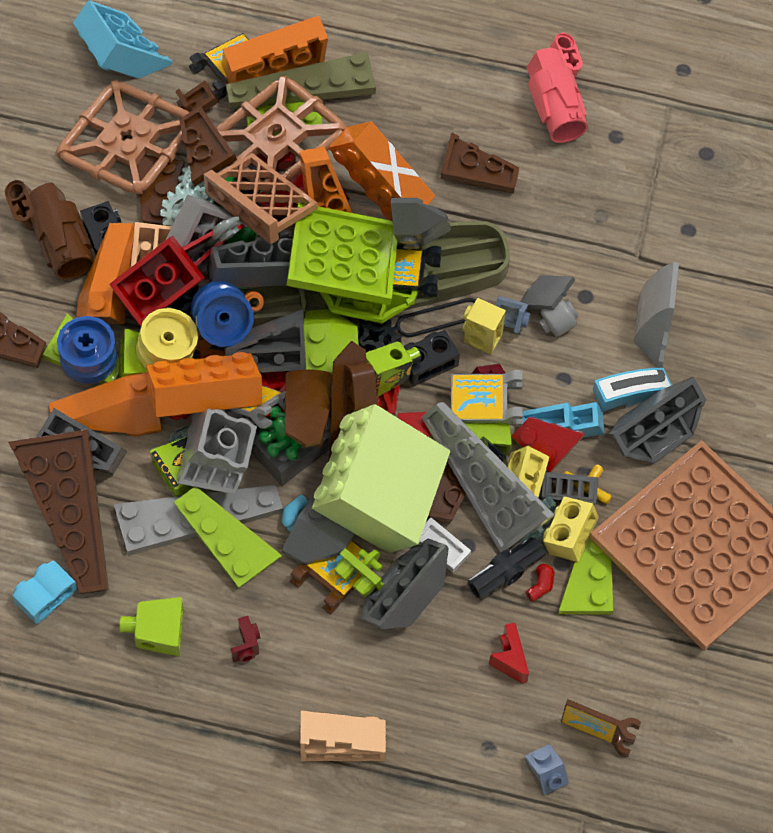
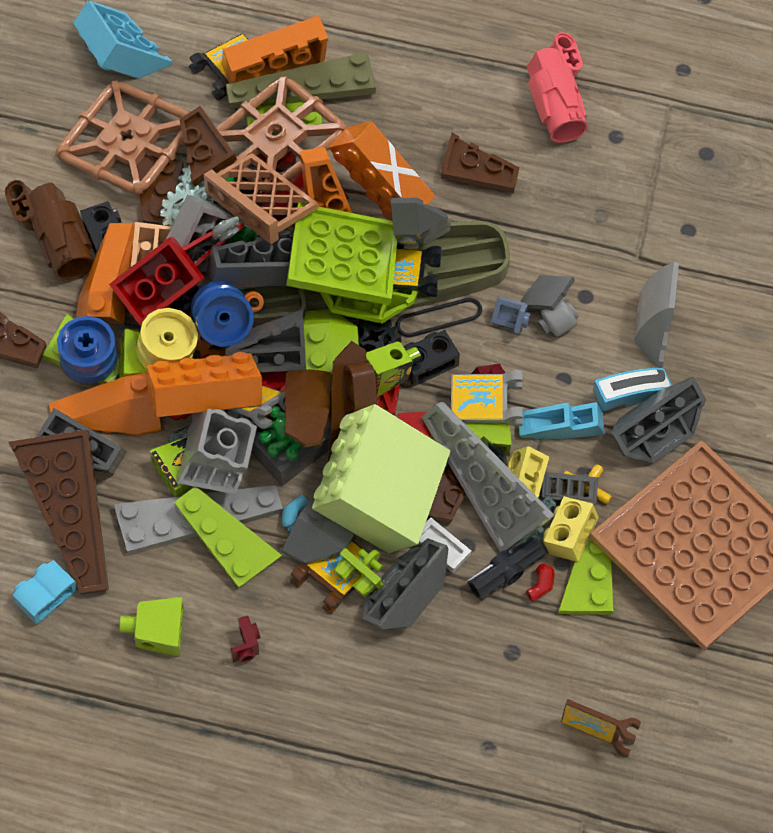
reddish brown bracket [175,81,219,112] -> none
light nougat wedge [301,711,386,761] -> none
light yellow brick [462,298,506,355] -> none
red slope [489,622,529,684] -> none
red wing [511,417,585,472] -> none
sand blue bracket [525,744,569,794] -> none

